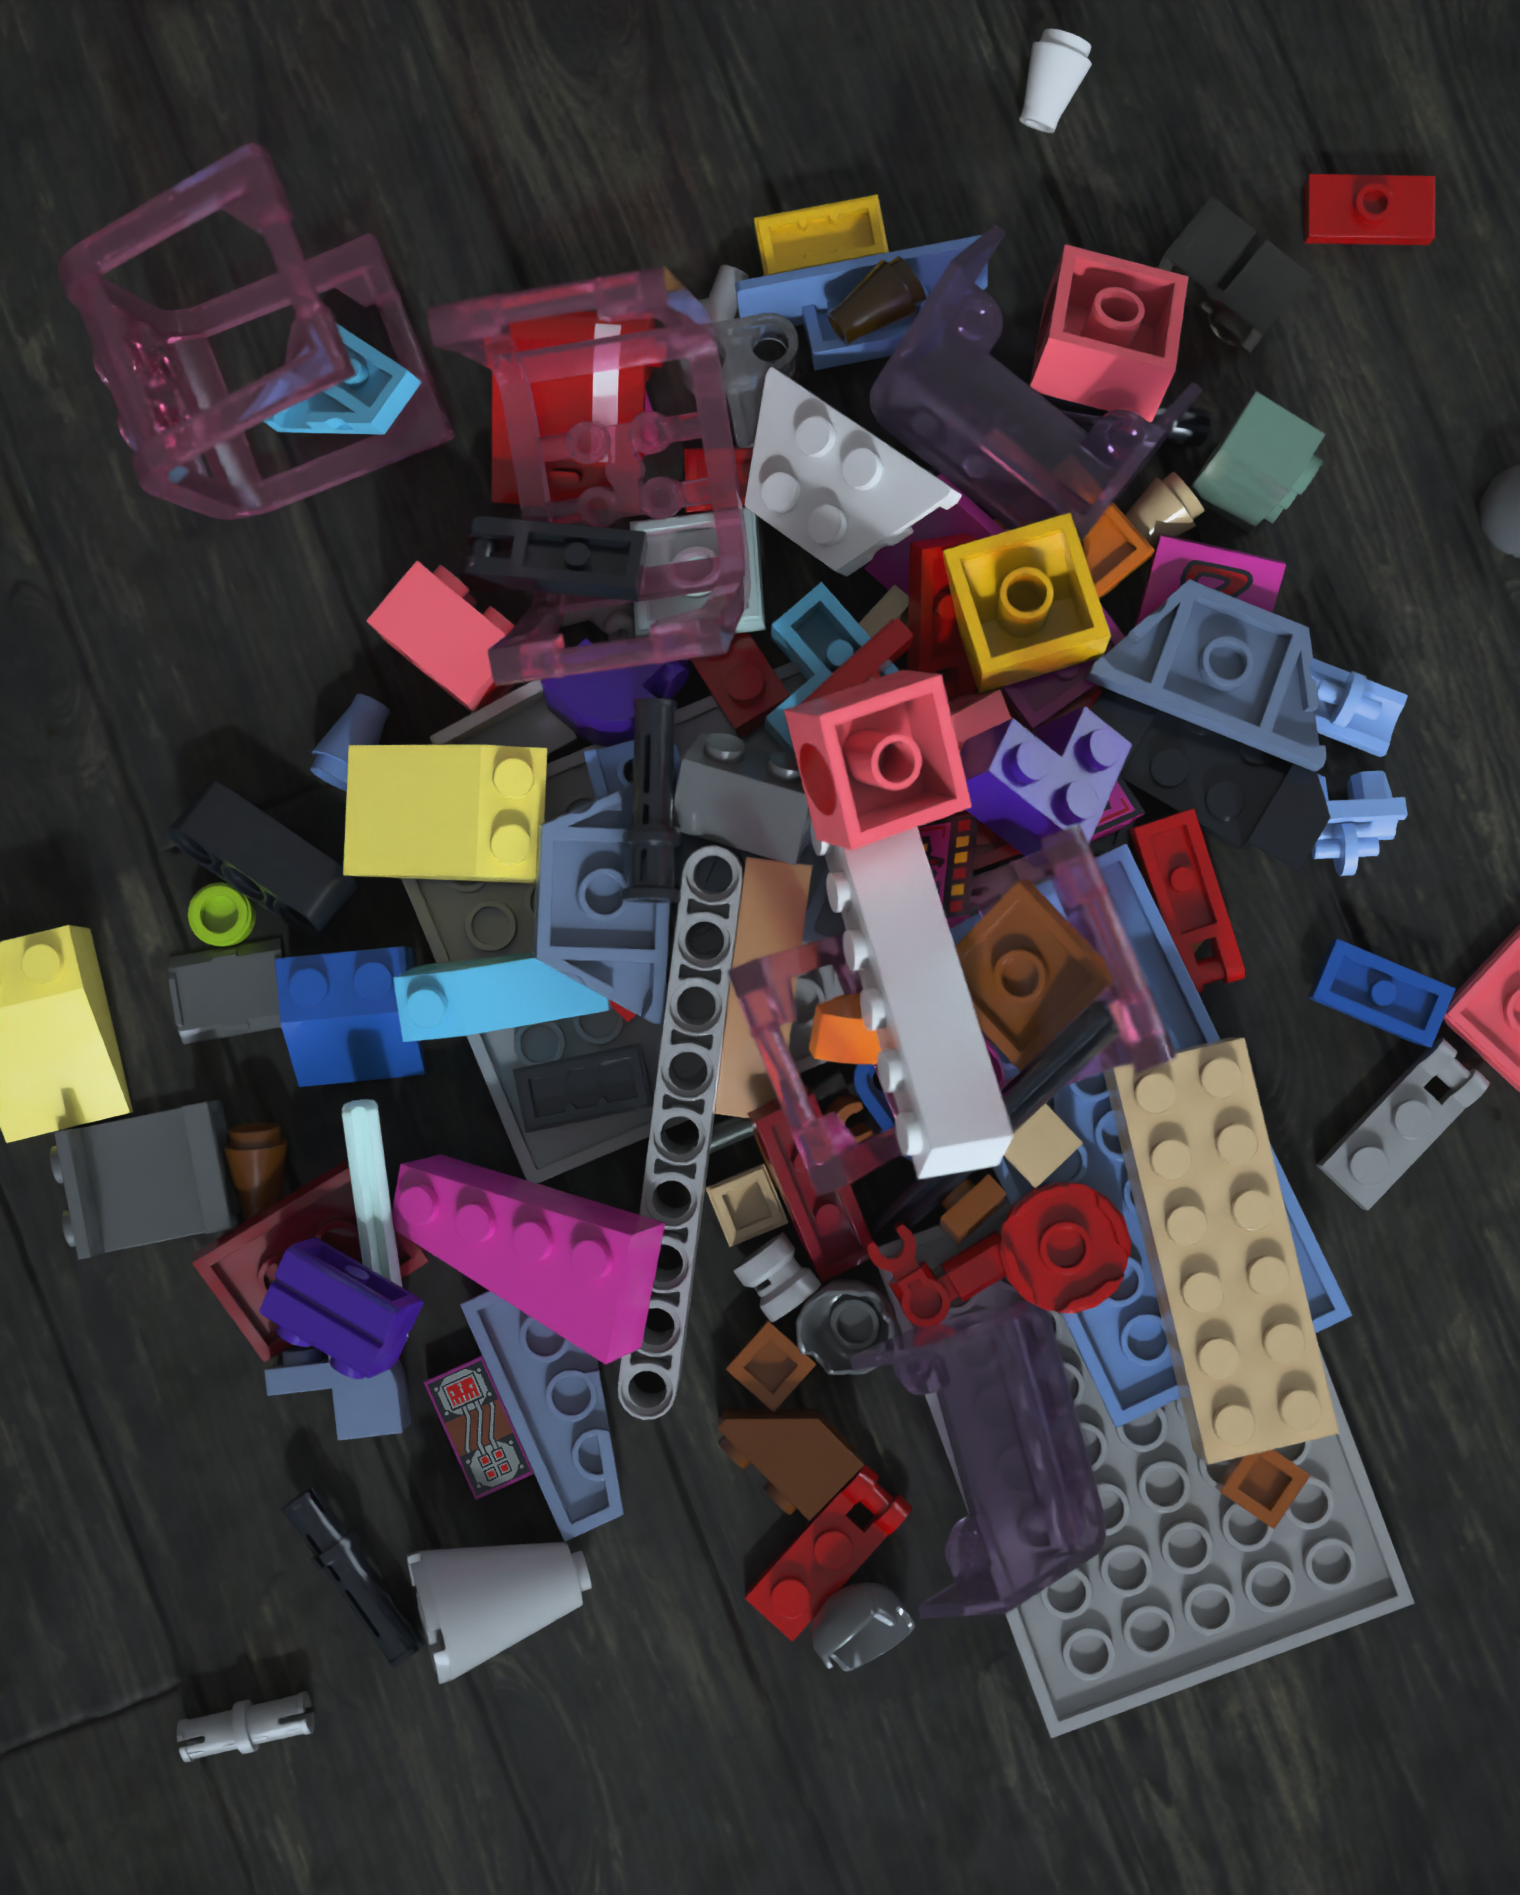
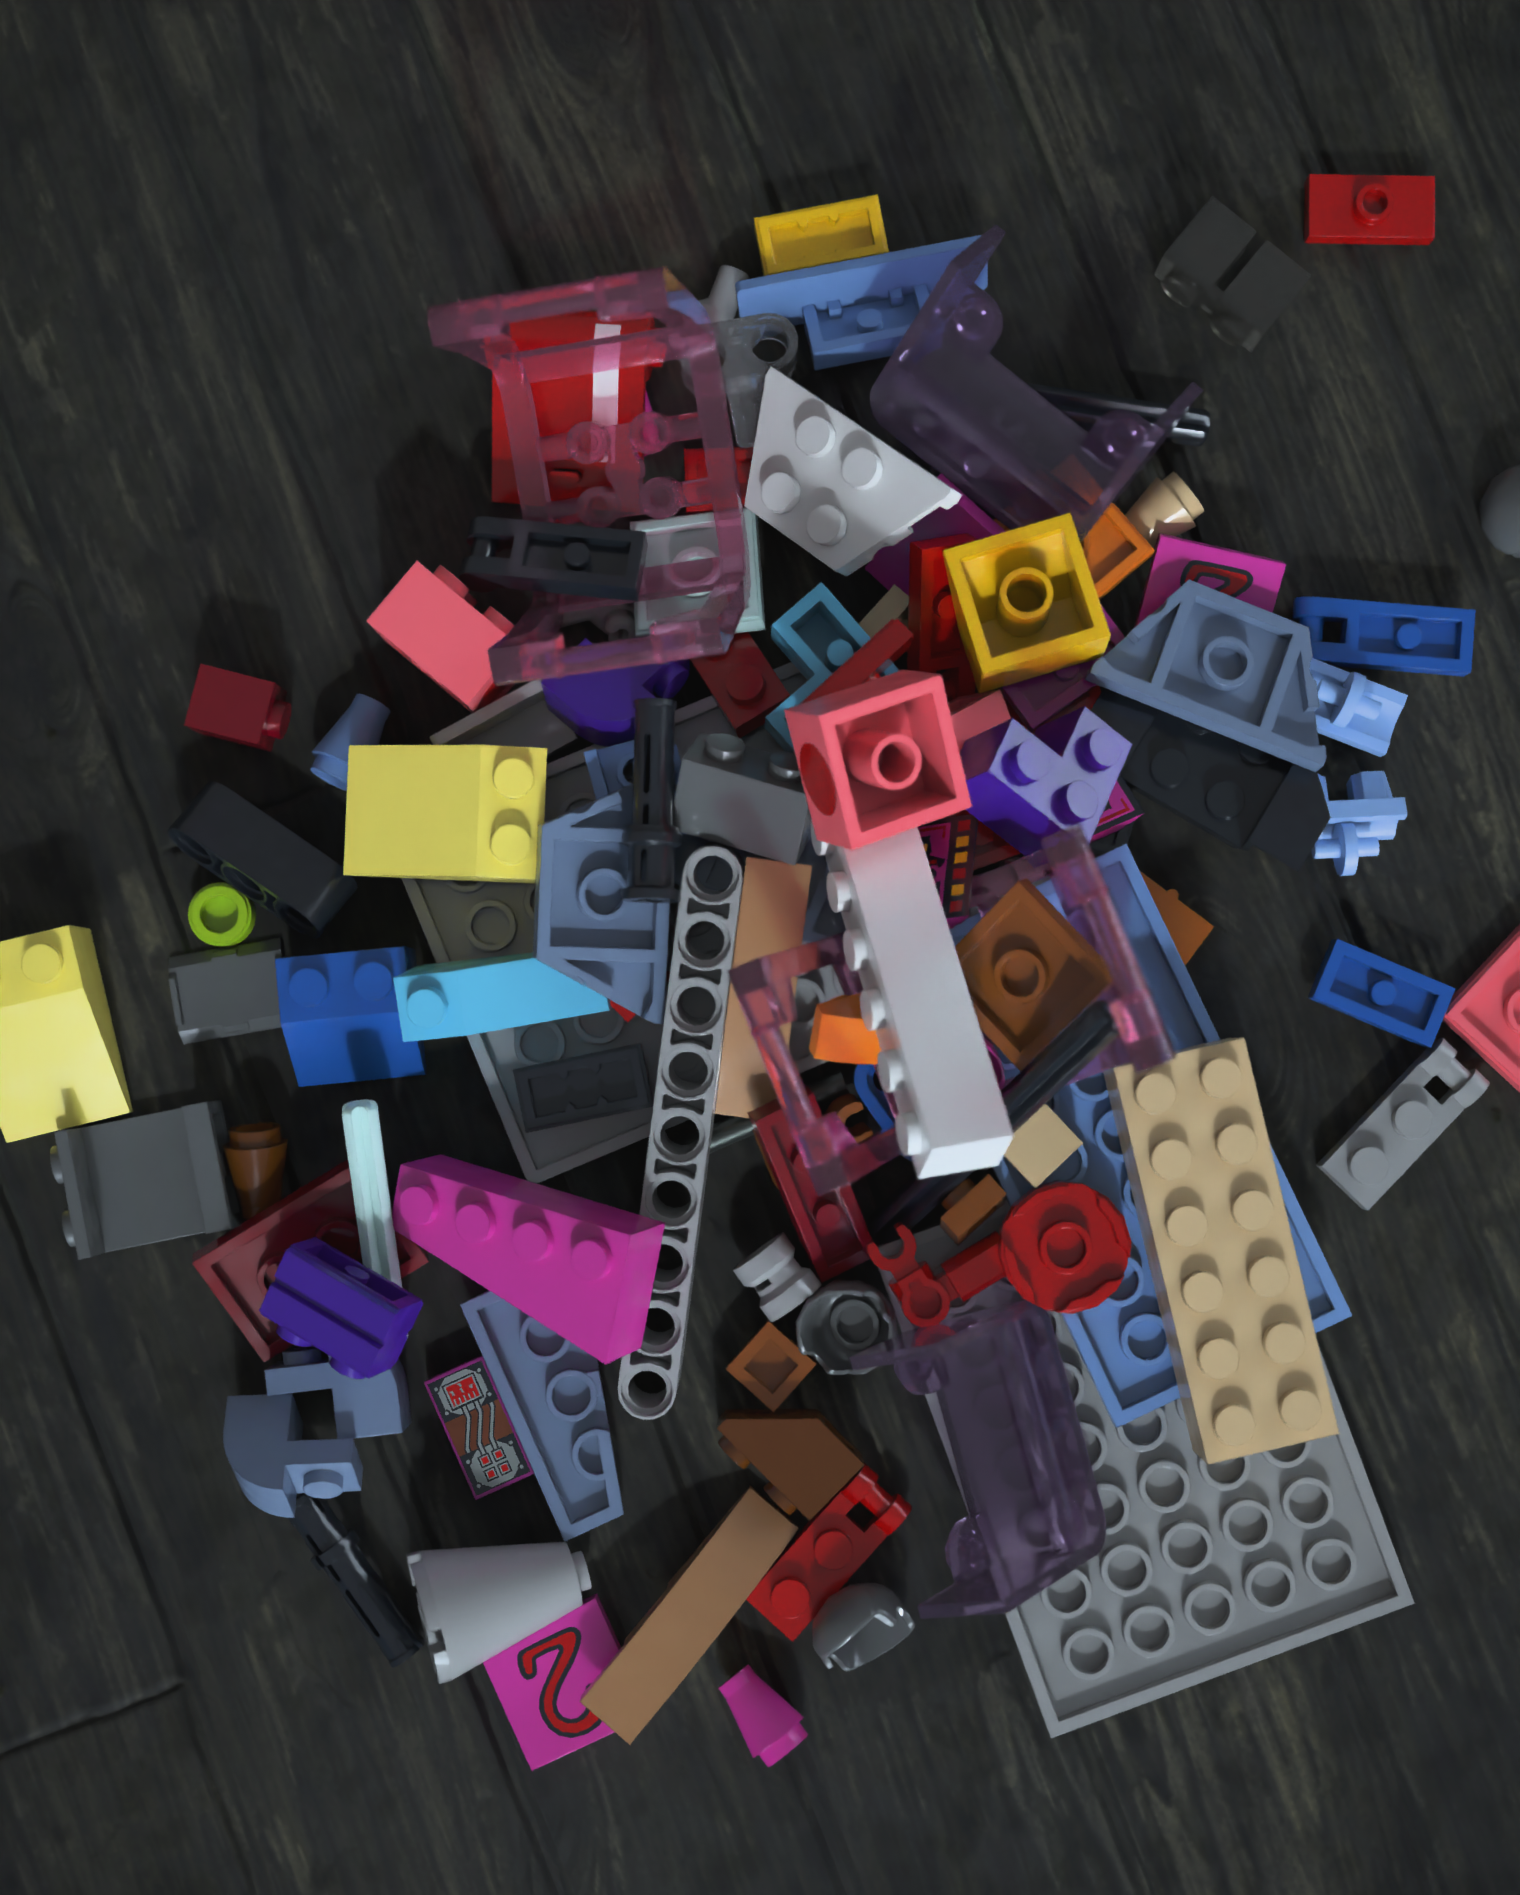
clear pink windscreen [57,144,455,520] -> none
light grey pin [177,1691,315,1762] -> none
medium azure wing [258,318,422,435] -> none
tan tile [706,1163,789,1247] -> none
dark brown cone [827,256,926,346] -> none
white cone [1019,29,1092,133] -> none
coral brick [1029,244,1188,422] -> none
red plate [1128,808,1245,994] -> none
sand green brick [1190,391,1325,534] -> none
dark orange plate [1215,1449,1311,1529] -> none
none -> dark red brick [184,663,292,752]
none -> sand blue brick [223,1393,363,1518]
none -> dark pink tile [483,1594,621,1771]
none -> medium nougat slope [580,1485,799,1745]
none -> dark pink cone [718,1664,809,1767]
none -> blue plate [1292,596,1476,677]

